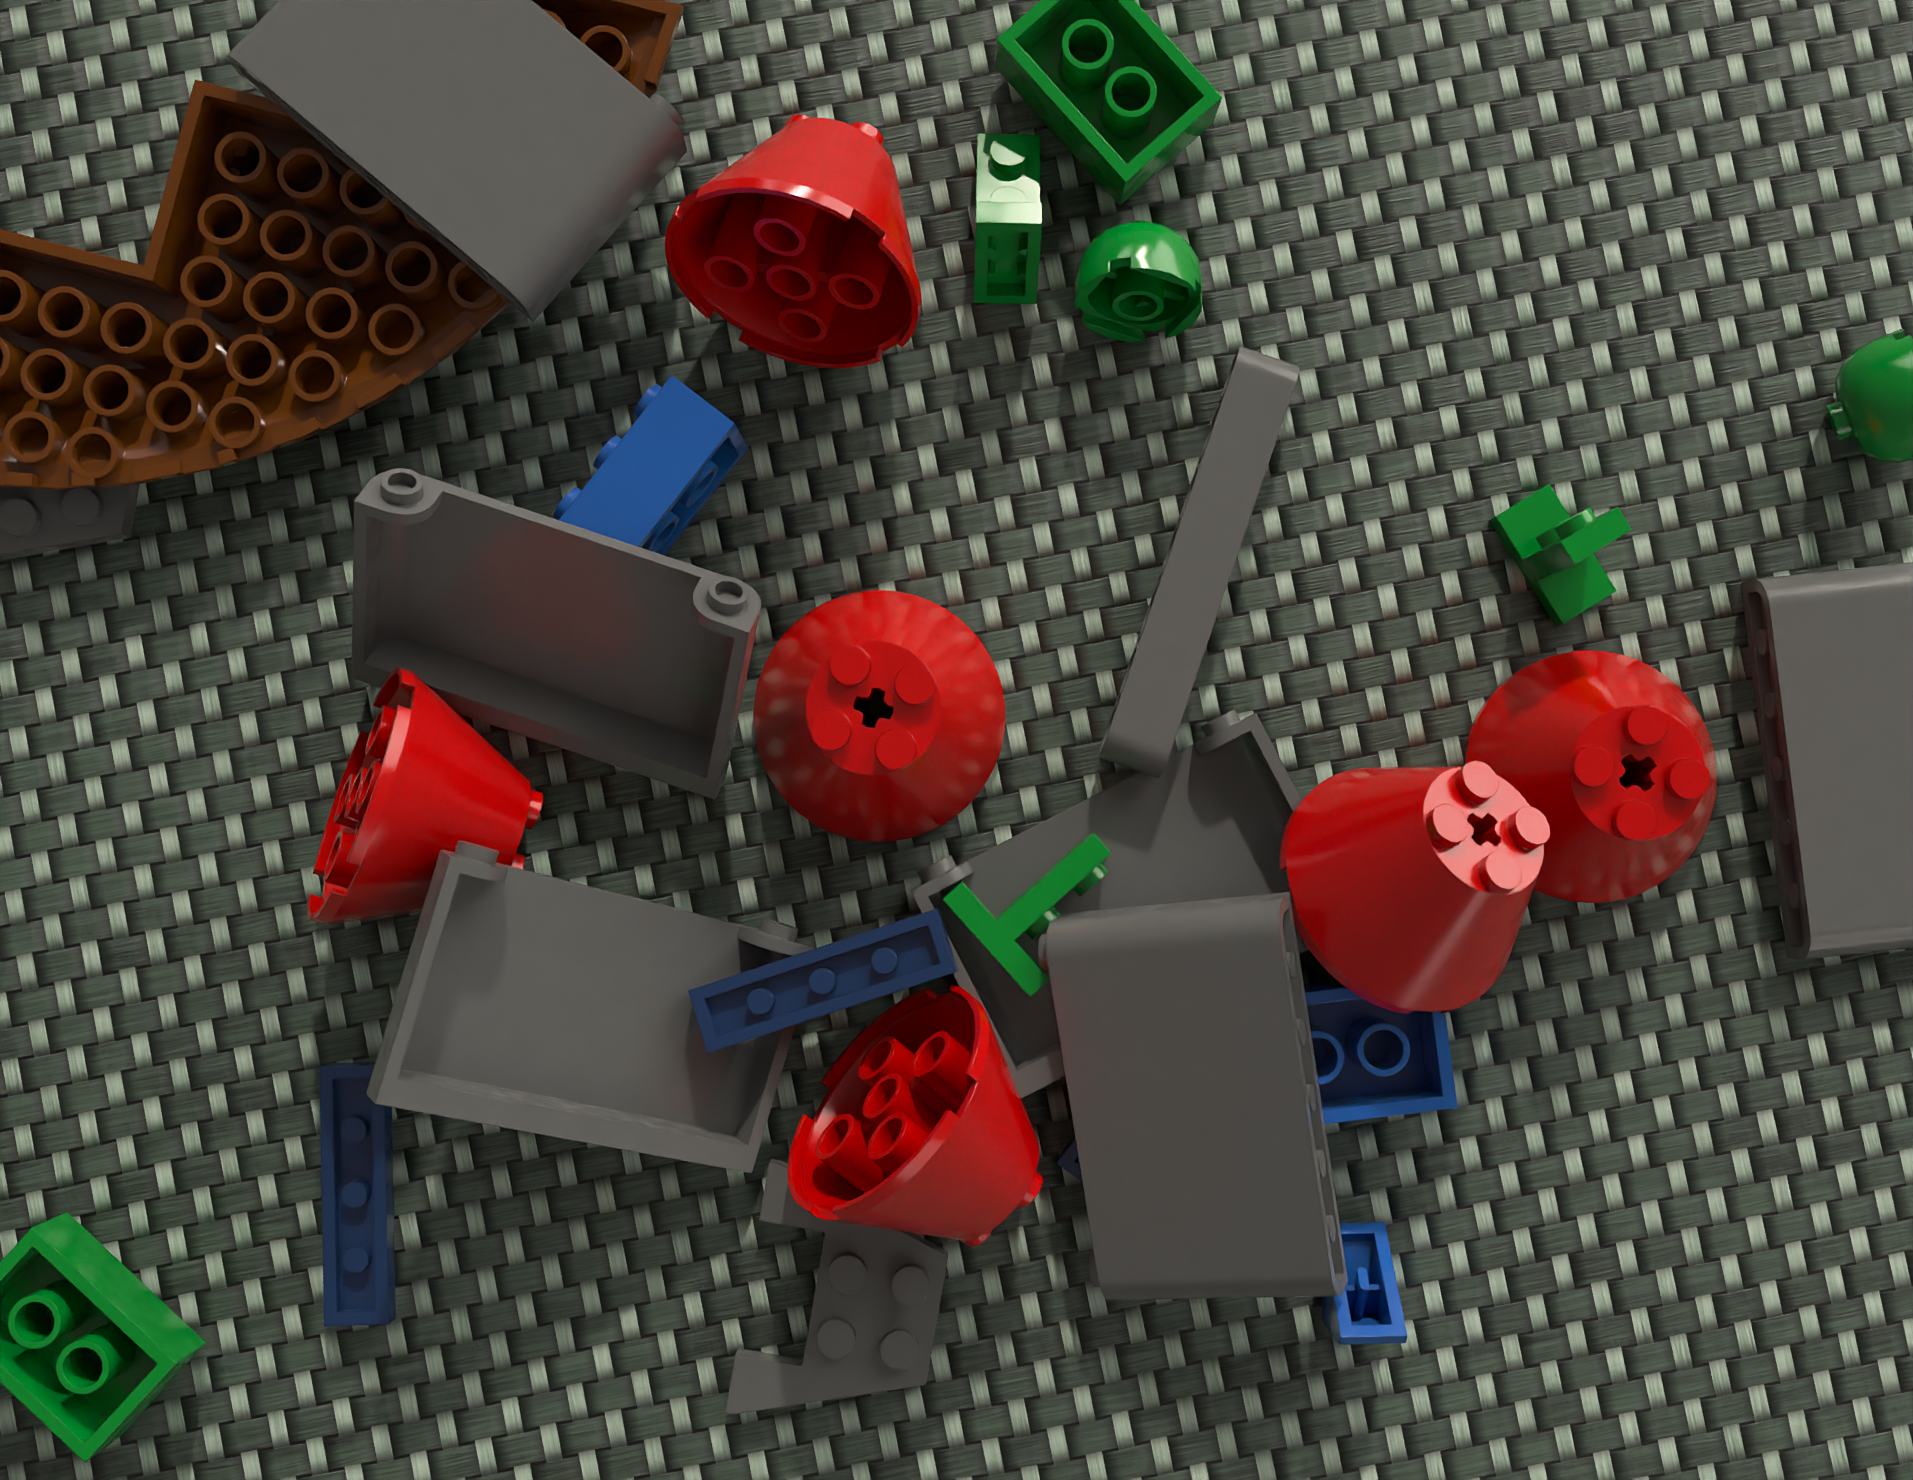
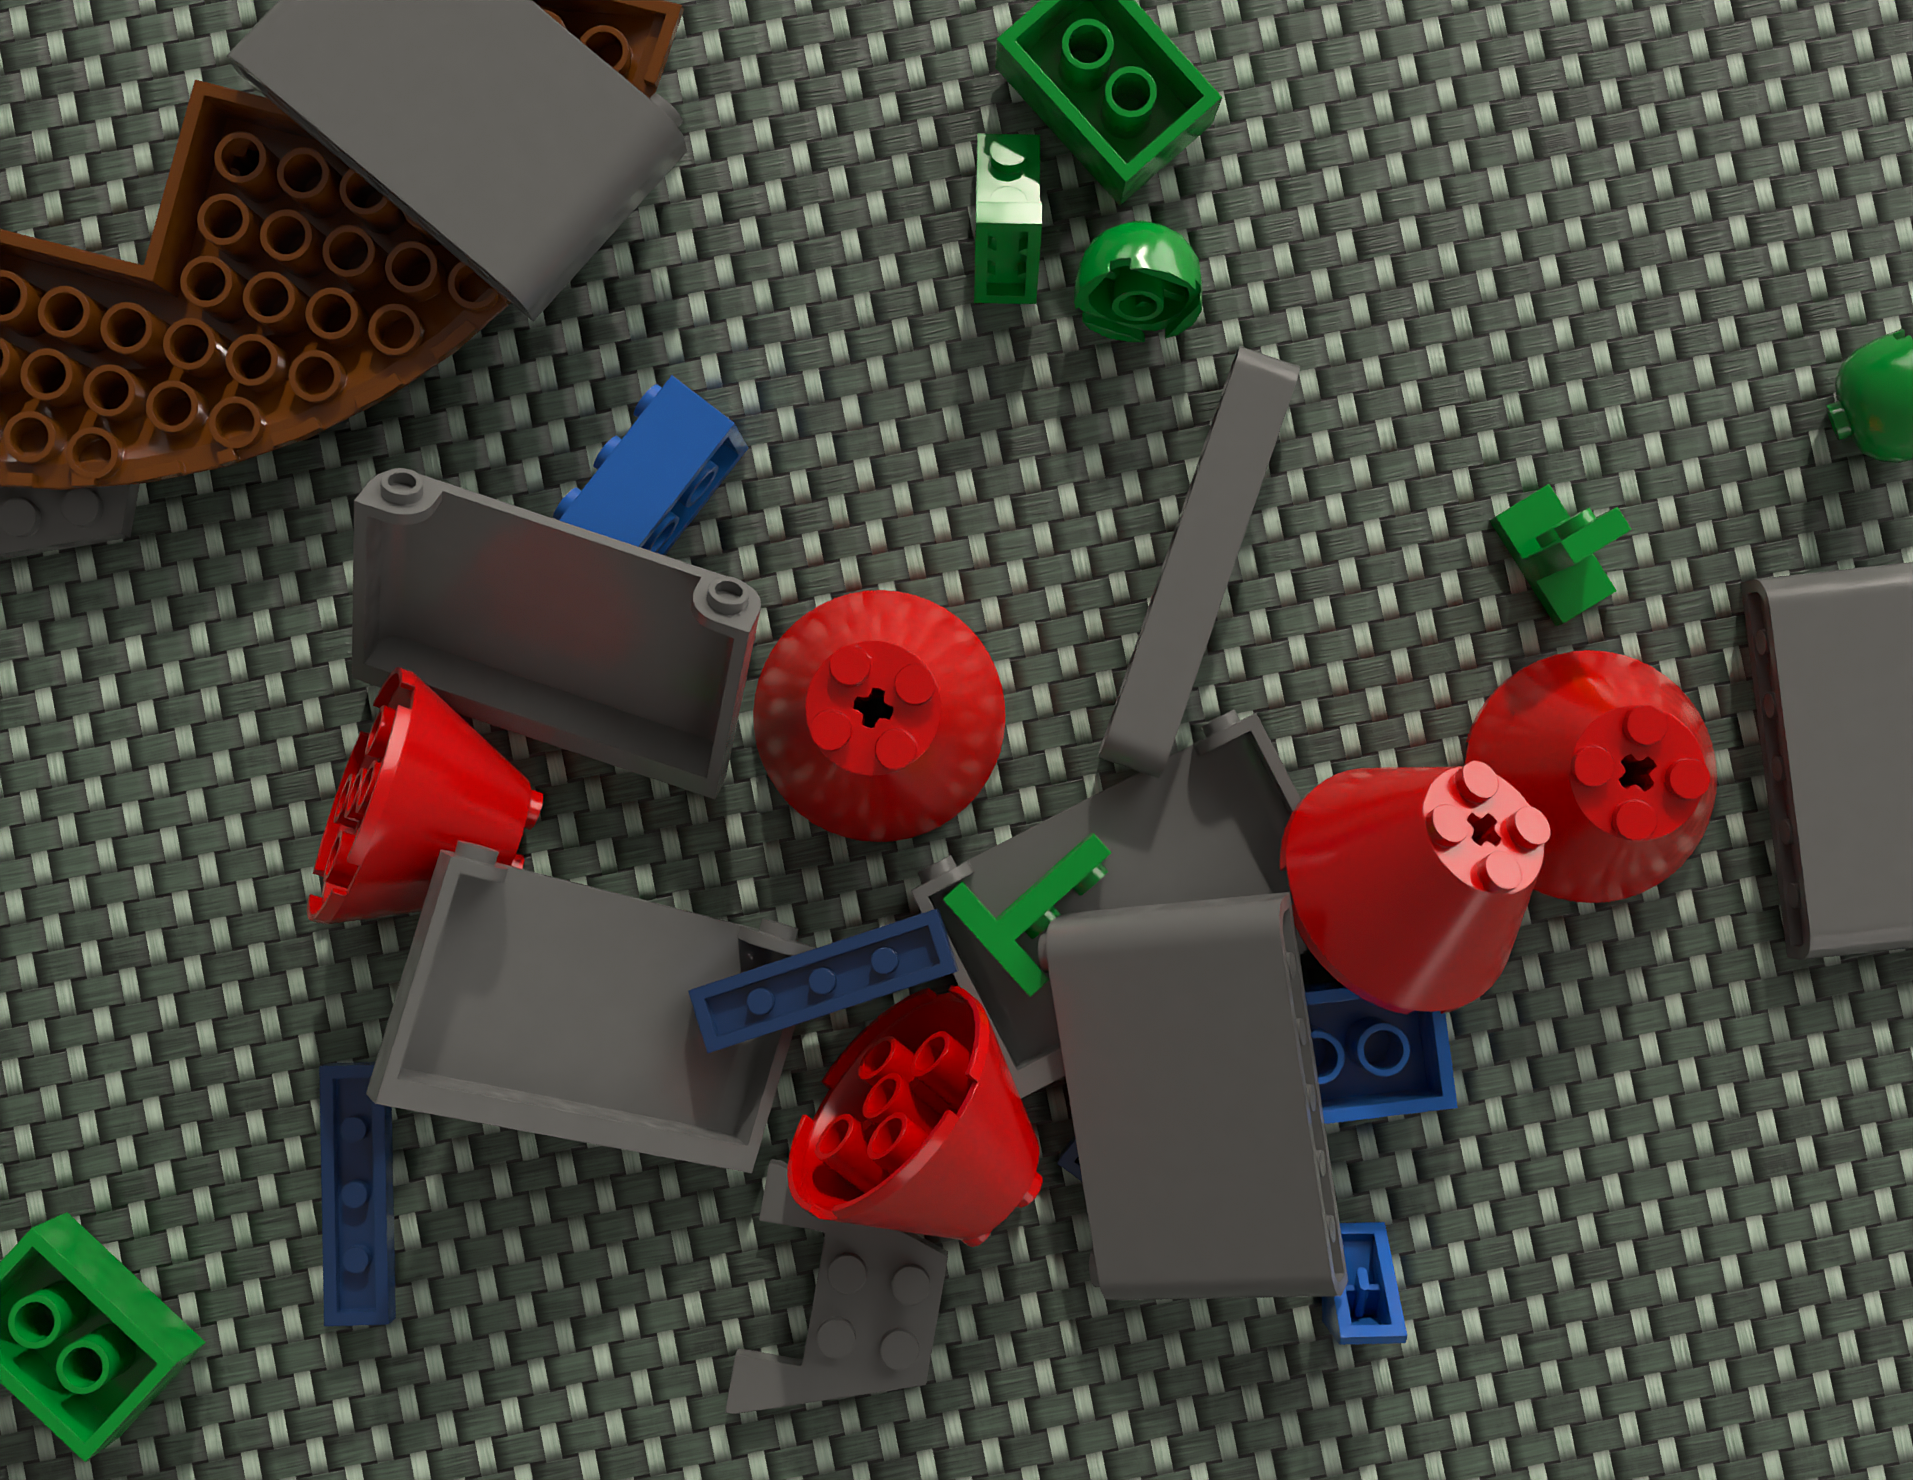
red cone [664,114,922,368] -> none

